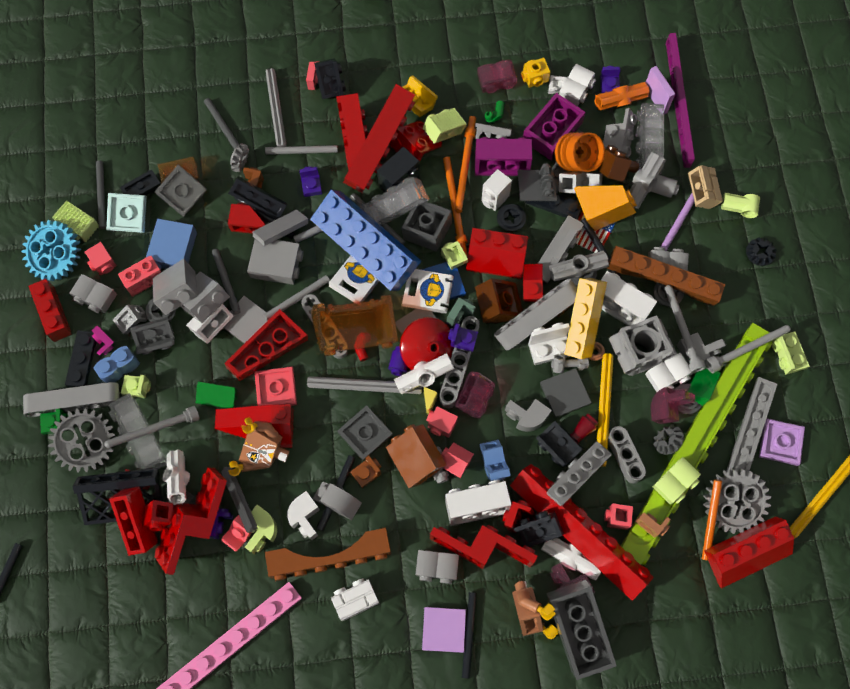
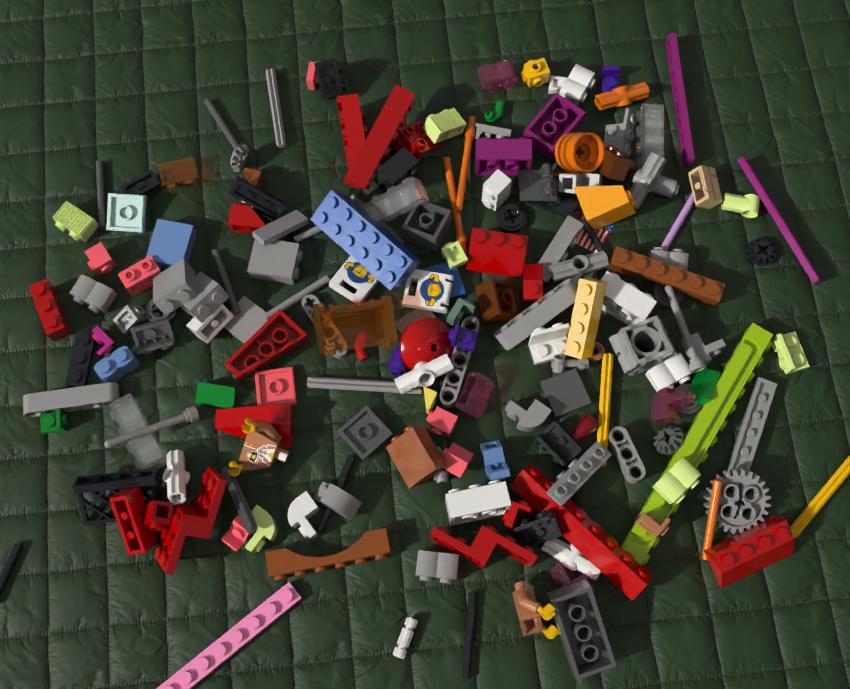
medium azure gear [21,220,81,281] -> none
light grey gear [48,408,115,473] -> none
yellowish green bracket [121,375,151,398] -> none
dark grey tile [155,164,207,217] -> none
dark purple bracket [210,509,233,539] -> none
light grey bar [265,145,338,155] -> none
dark purple bracket [299,166,322,197] -> none
white brick [331,578,380,622] -> none
dark orange bracket [350,455,381,489] -> none
yellow bracket [403,76,438,117] -> none
lavender tile [422,607,466,653] -> none
coral brick [604,504,633,530] -> none
lavender tile [646,66,675,115] -> none
light grey piece [705,325,791,374] -> none
lavender tile [759,418,805,466] -> none
none -> white axle [393,617,418,659]
none -> magenta tile [737,156,823,285]

